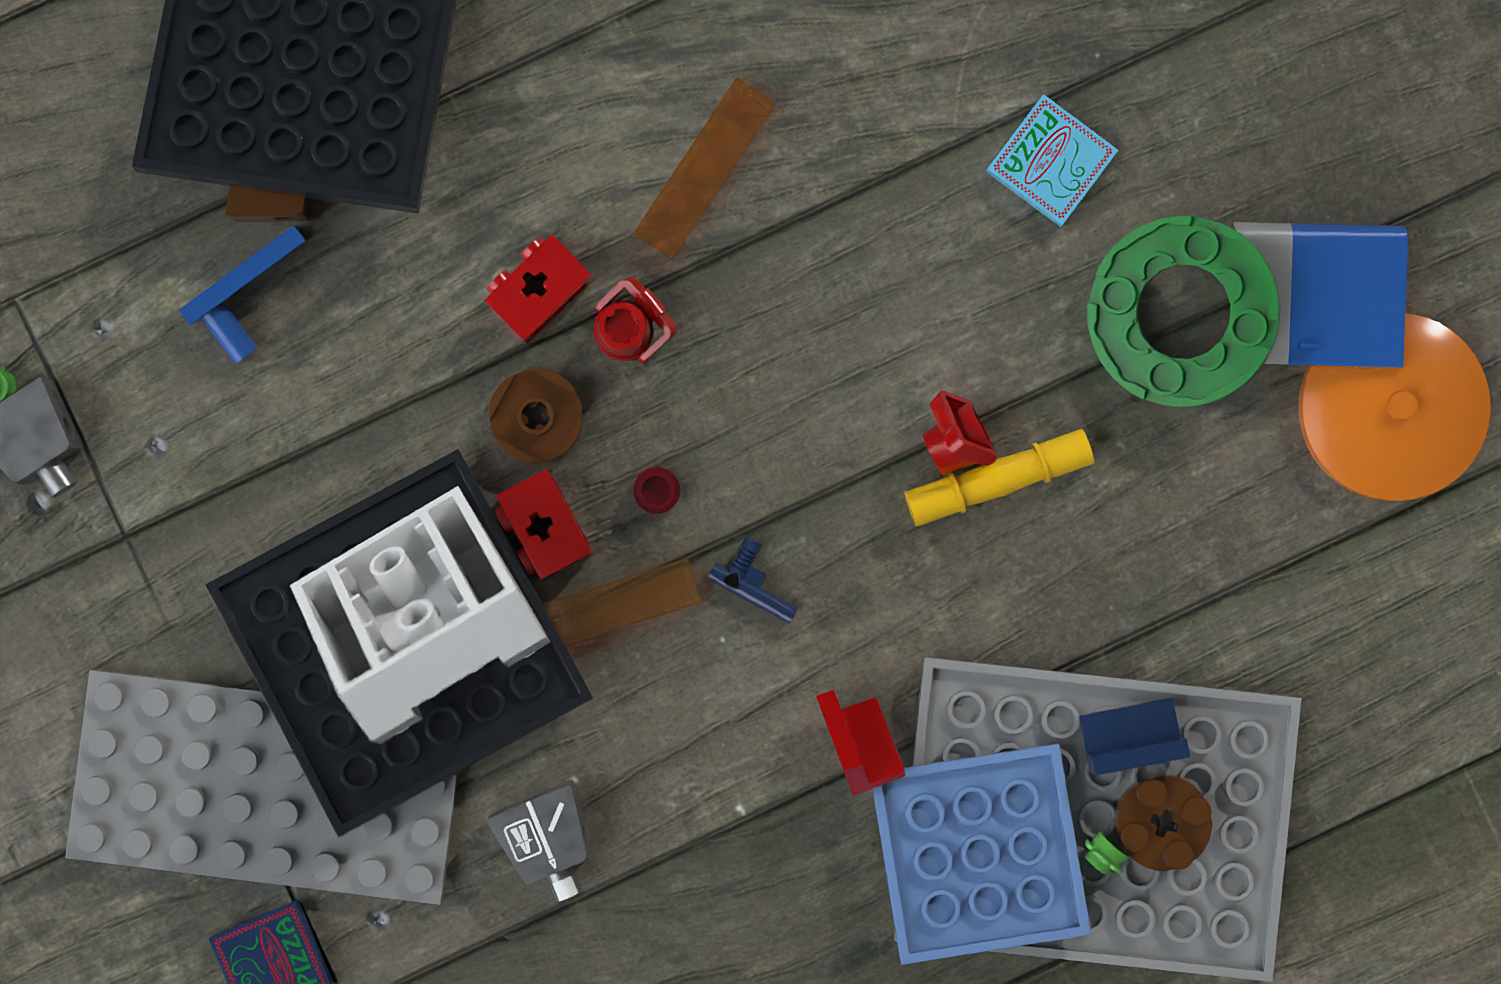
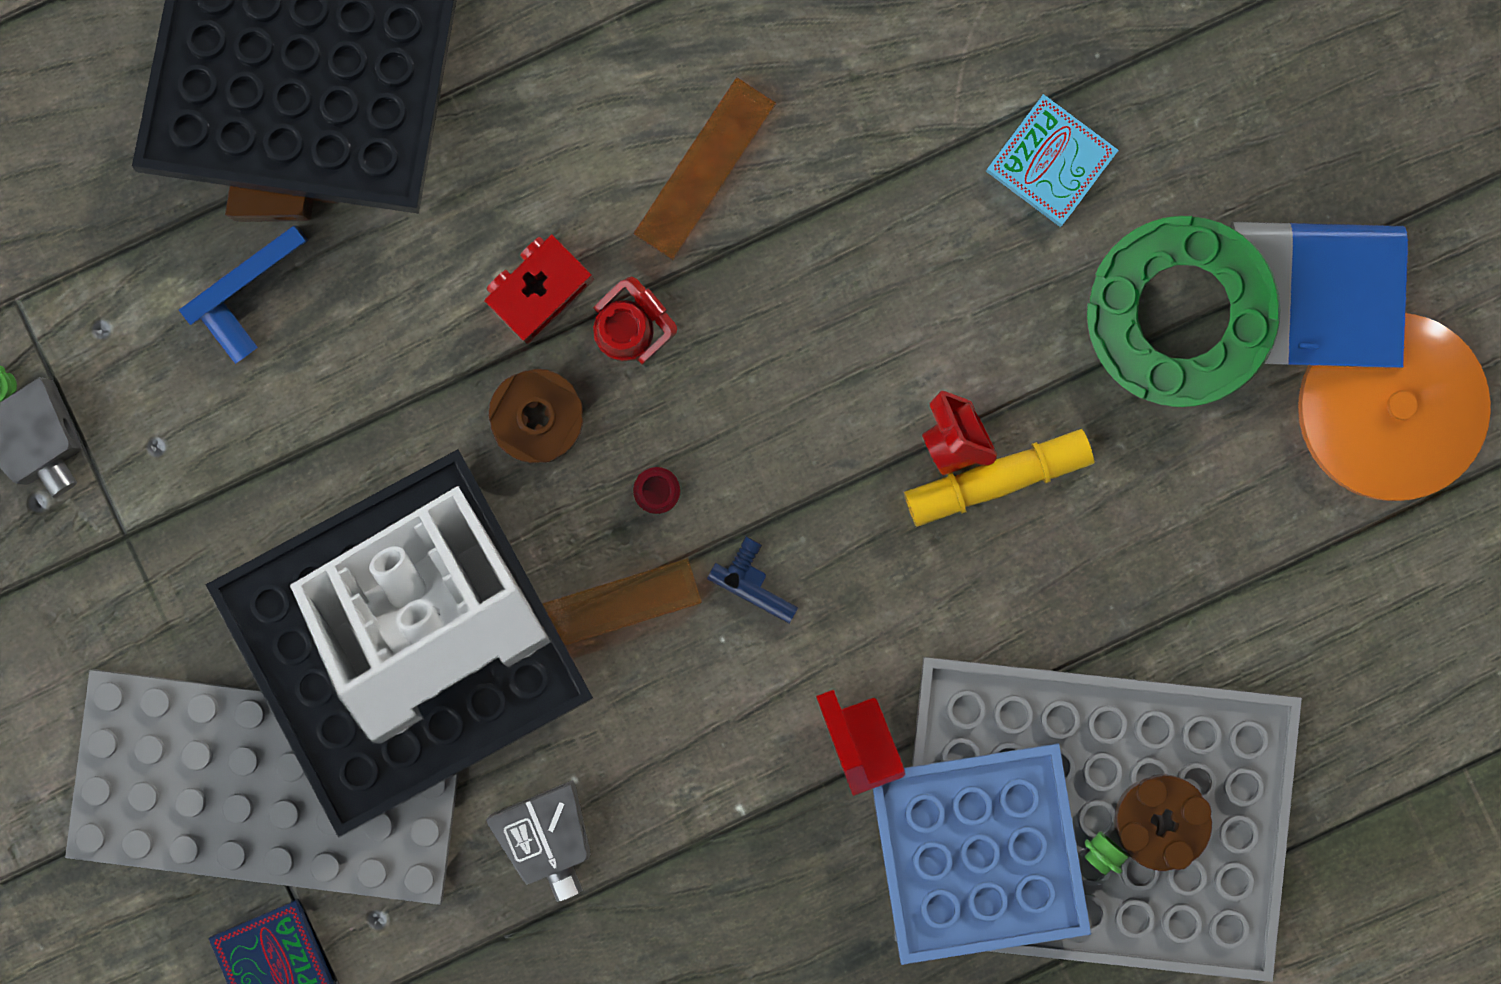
red brick [494,469,594,580] -> none
dark blue panel [1078,697,1190,776] -> none

